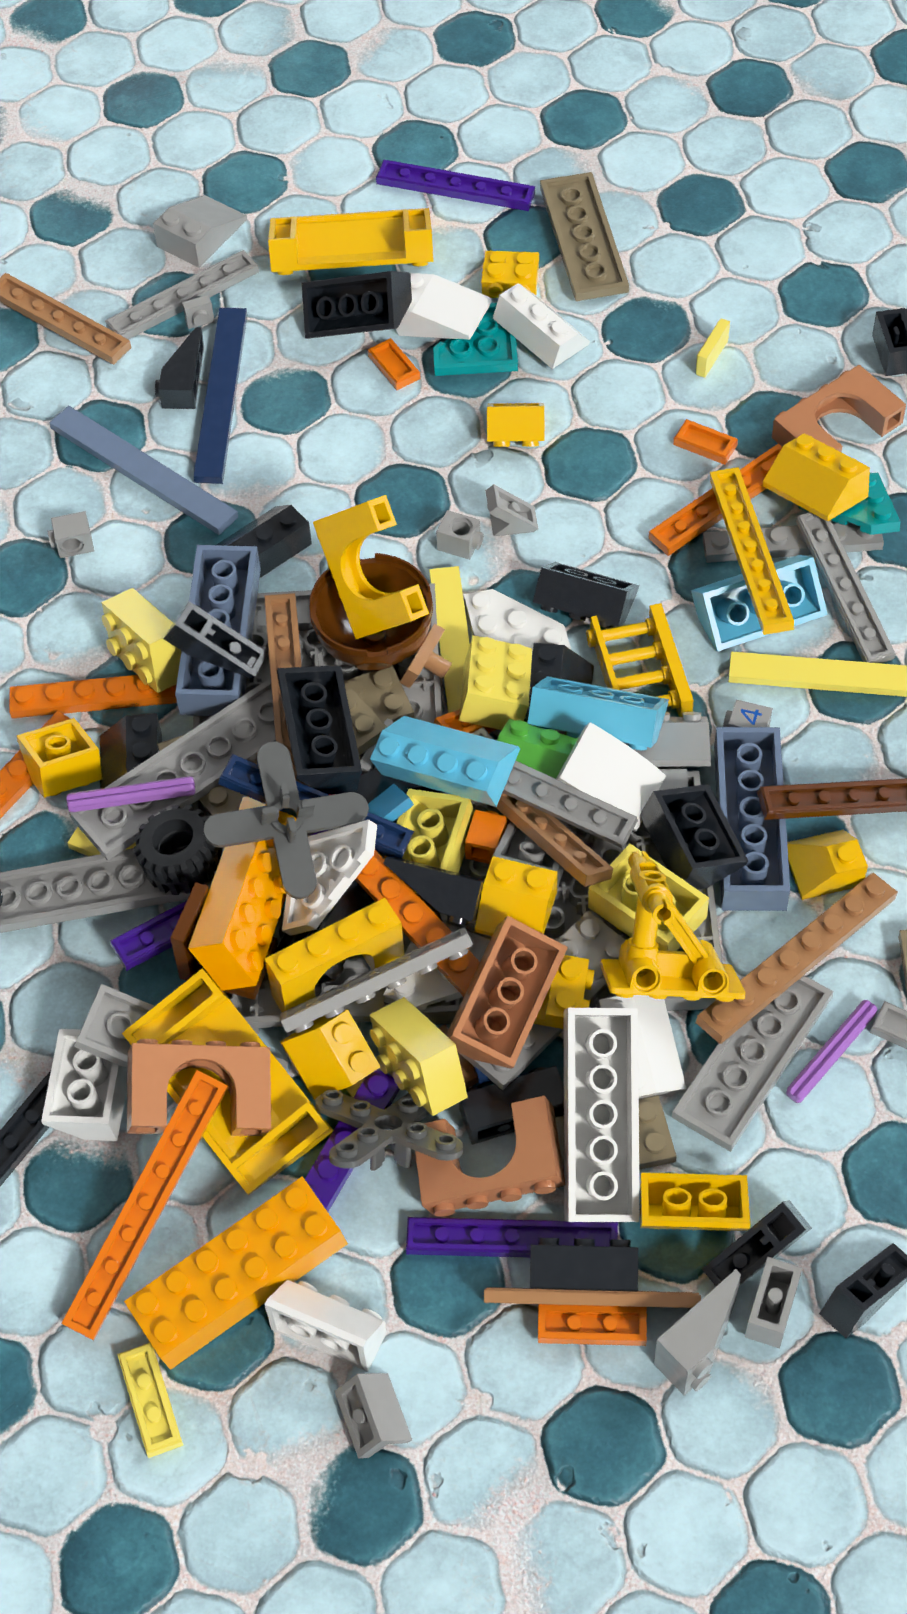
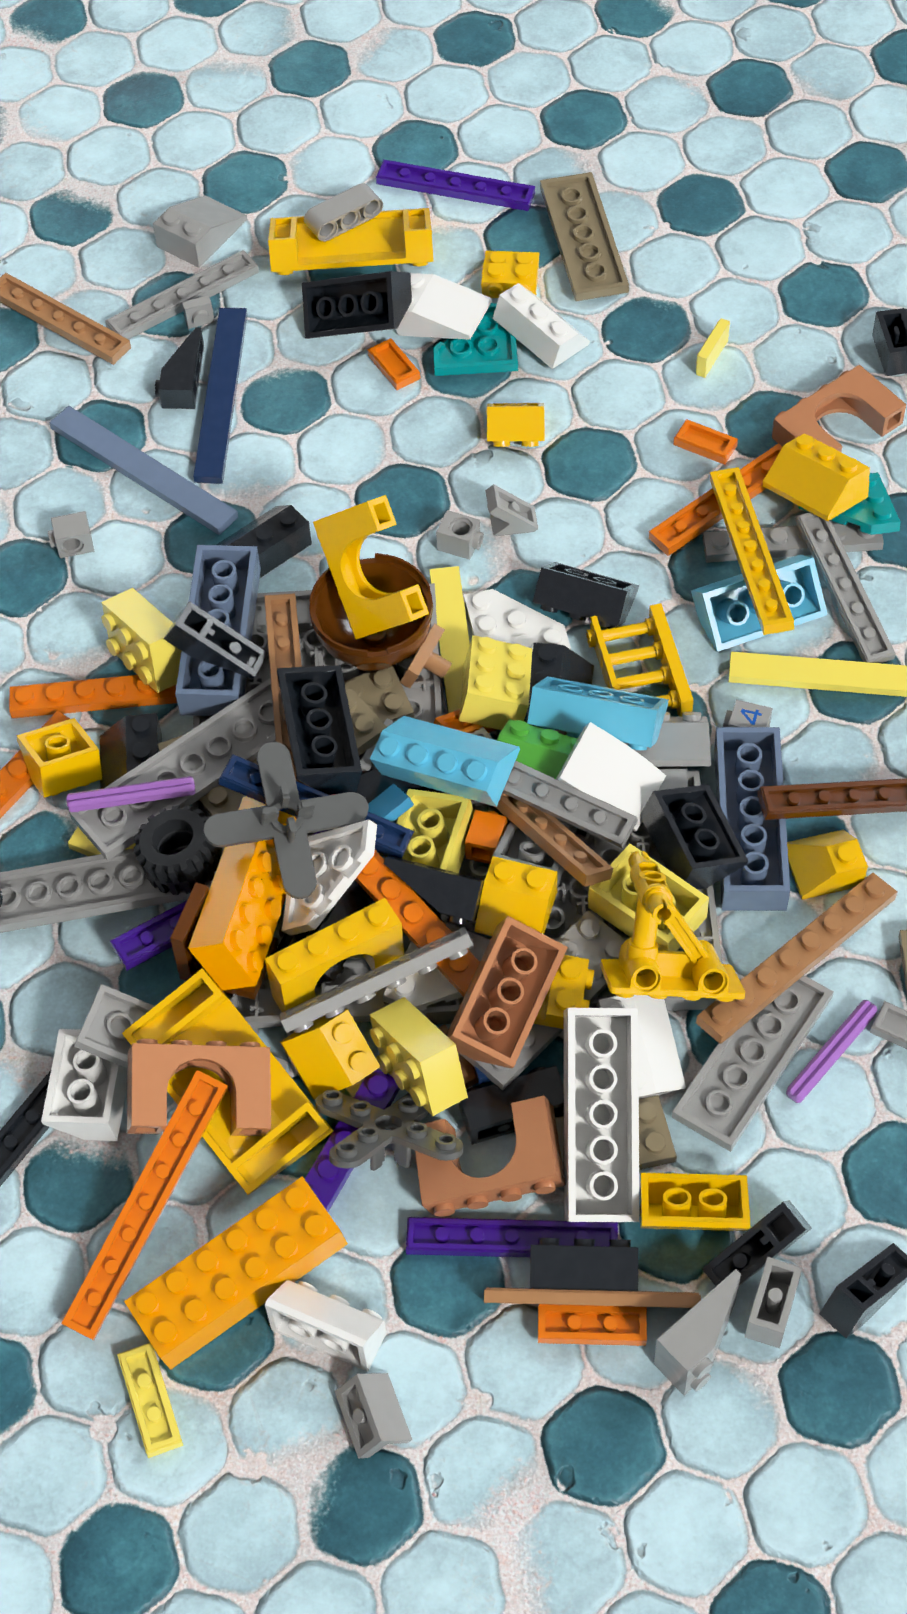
none -> light grey beam [304,183,383,241]

